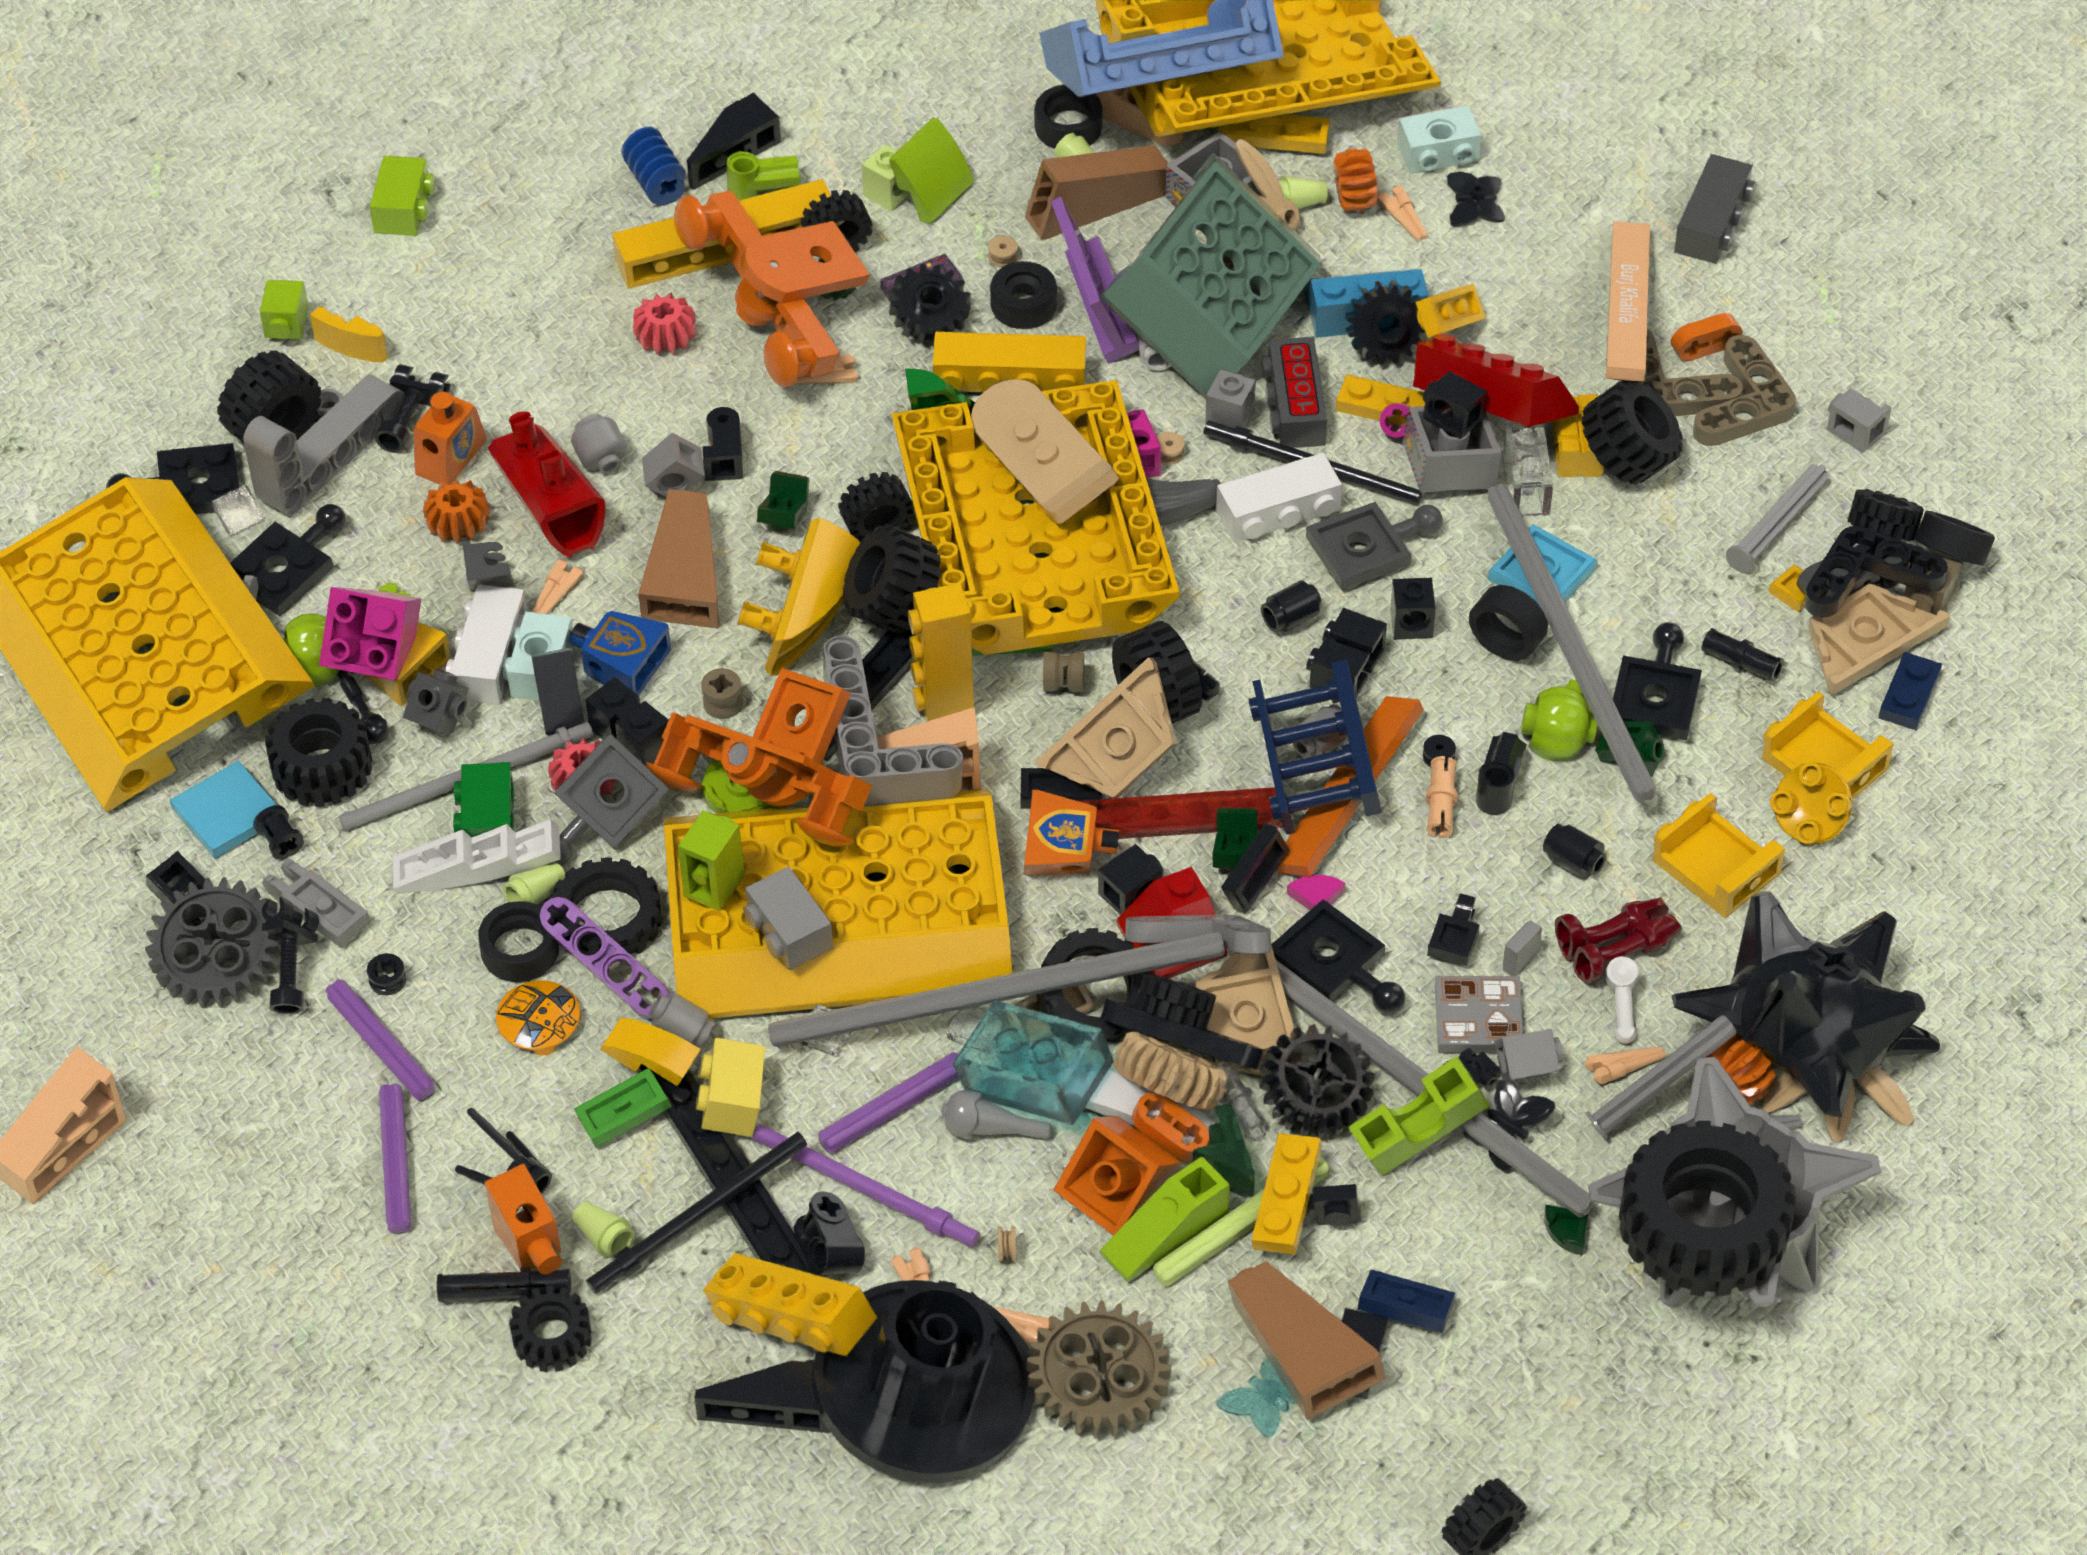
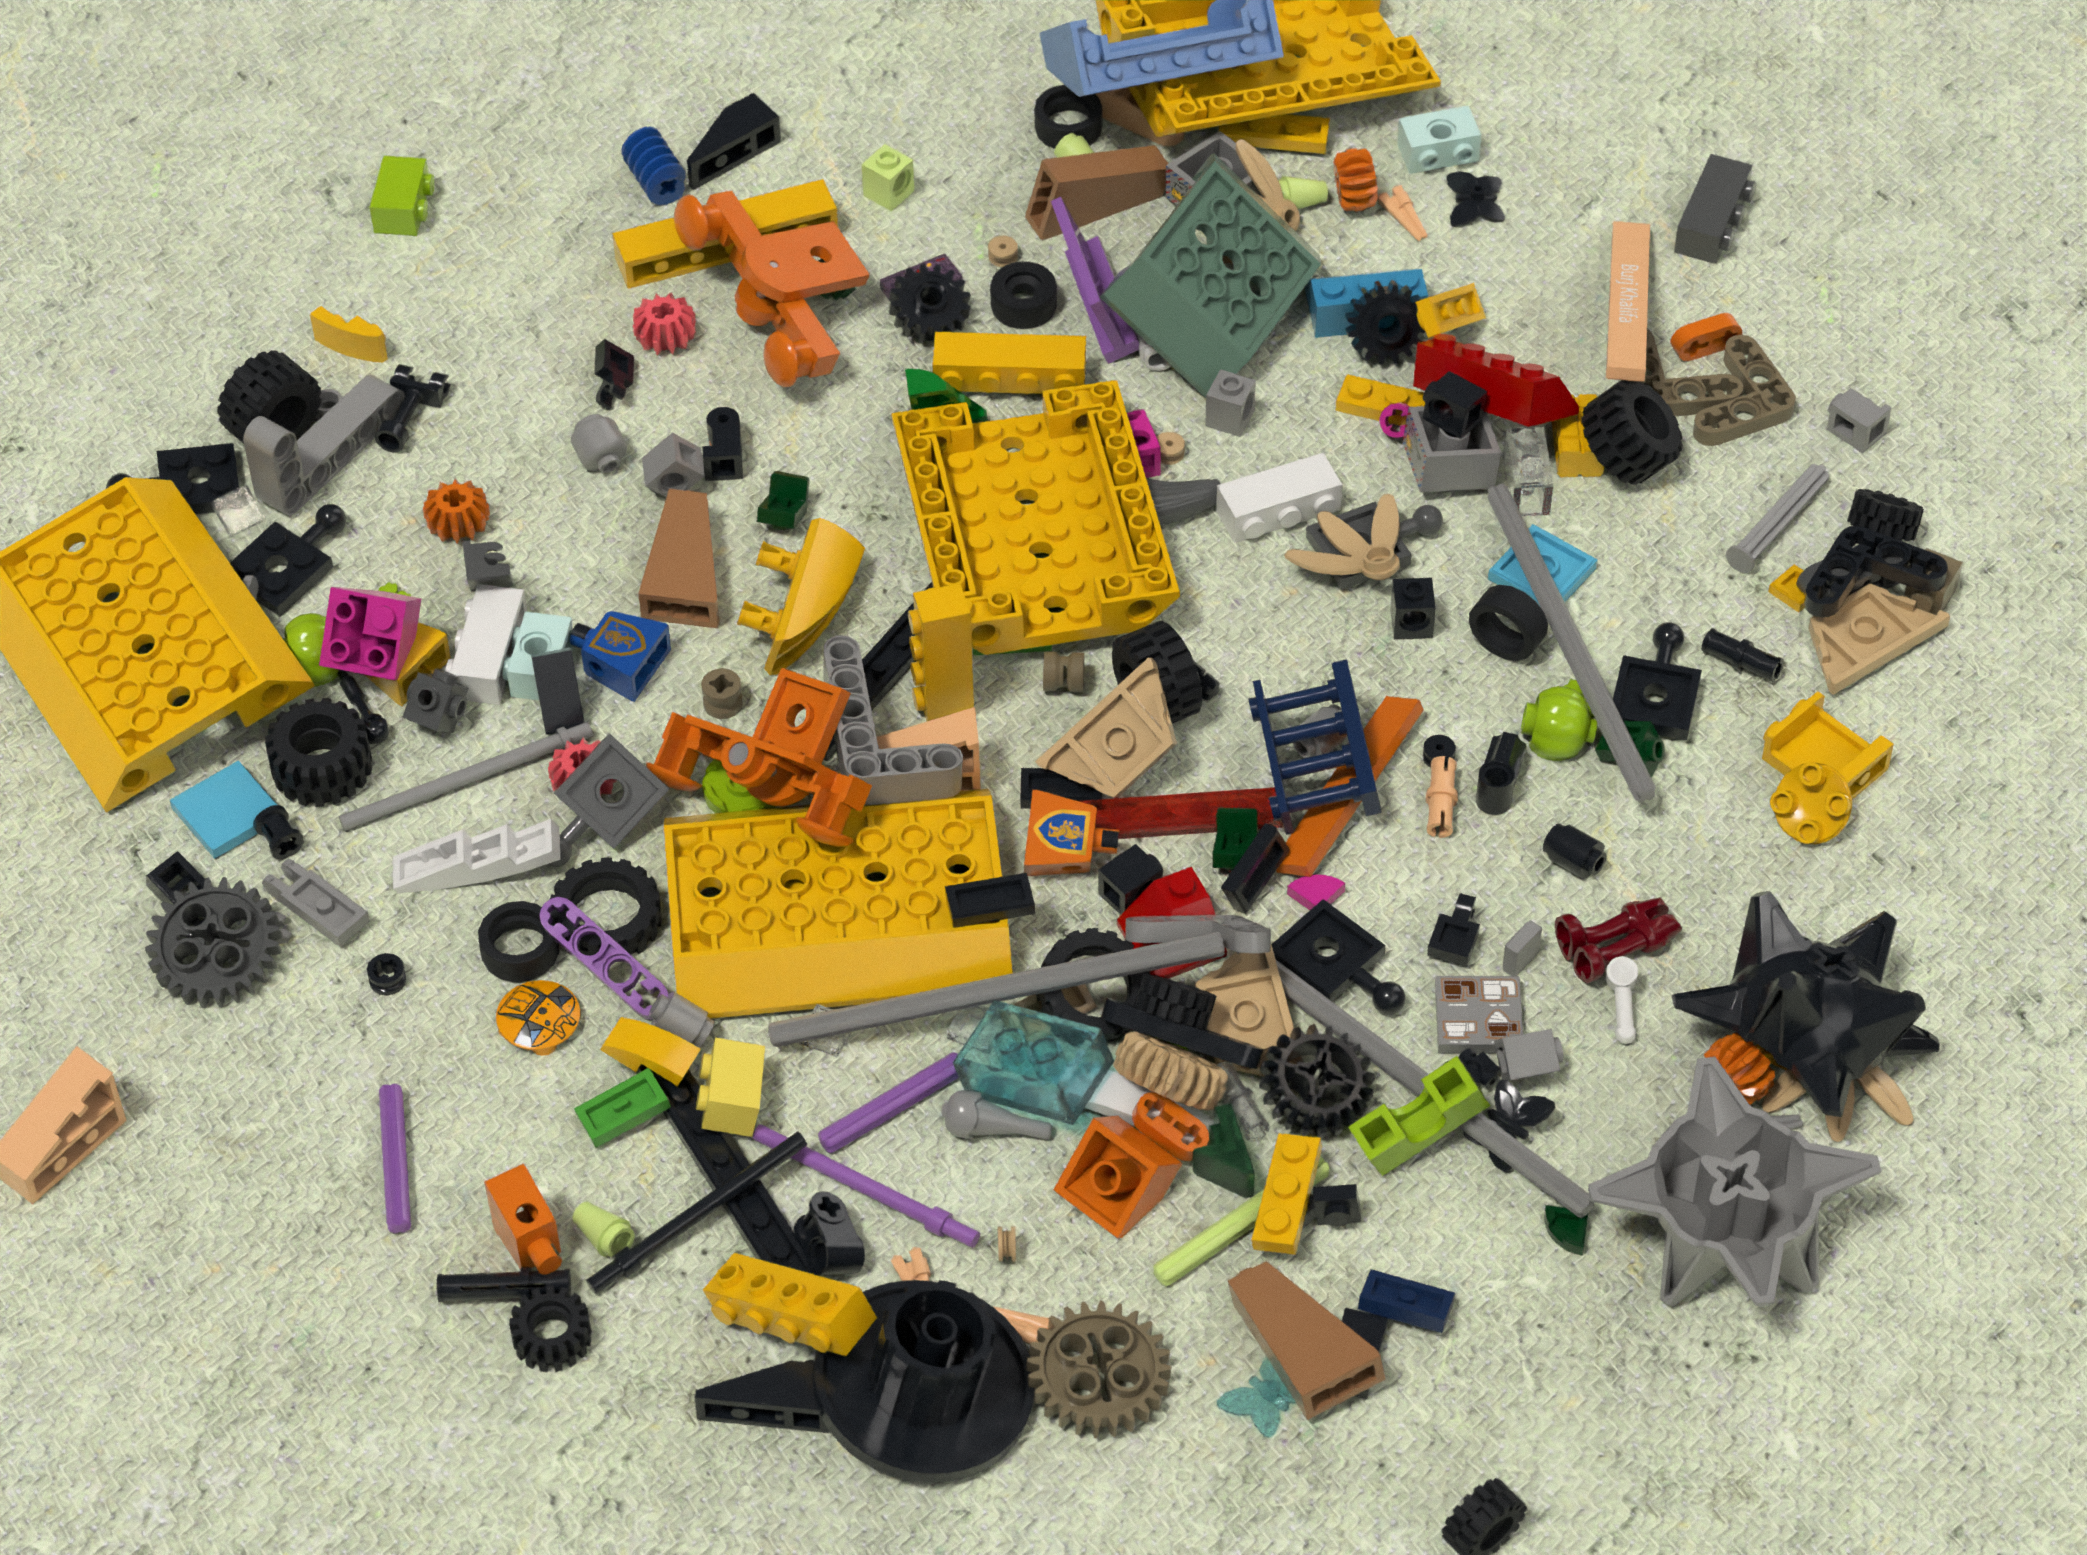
lime brick [259,280,309,339] -> none
black bar [262,897,319,1014] -> none
medium lavender axle [326,979,435,1100] -> none
orange torso [414,392,487,485] -> none
green brick [453,762,514,838] -> none
black plant [455,1108,552,1194] -> none
red piece [488,411,605,558] -> none
yellowish green cone [503,862,565,905] -> none
light nougat piece [532,559,583,614] -> none
black piece [585,677,669,766] -> none
lime brick [678,810,745,911] -> none
lime piece [727,152,800,200] -> none
light grey brick [743,866,833,970] -> none
light nougat piece [794,354,859,384] -> none
black tyre [801,190,873,252] -> none
black tyre [838,472,914,543] -> none
black tyre [843,524,941,634] -> none
lime slope [889,117,974,223] -> none
tan piece [971,379,1119,524] -> none
lime slope [1100,1156,1230,1282] -> none
black bar [1203,420,1423,505] -> none
black brick [1261,580,1322,633] -> none
dark grey brick [1262,337,1327,448] -> none
black piece [1306,607,1387,698] -> none
light nougat piece [1584,1047,1666,1085] -> none
light grey axle [1585,1015,1737,1141] -> none
black tyre [1619,1121,1796,1297] -> none
yellow panel [1652,793,1785,918] -> none
dark blue plate [1878,652,1942,731] -> none
black tyre [1915,511,1995,566] -> none
none -> black plate [594,339,634,410]
none -> black tile [945,873,1035,928]
none -> tan plant [1284,494,1400,580]

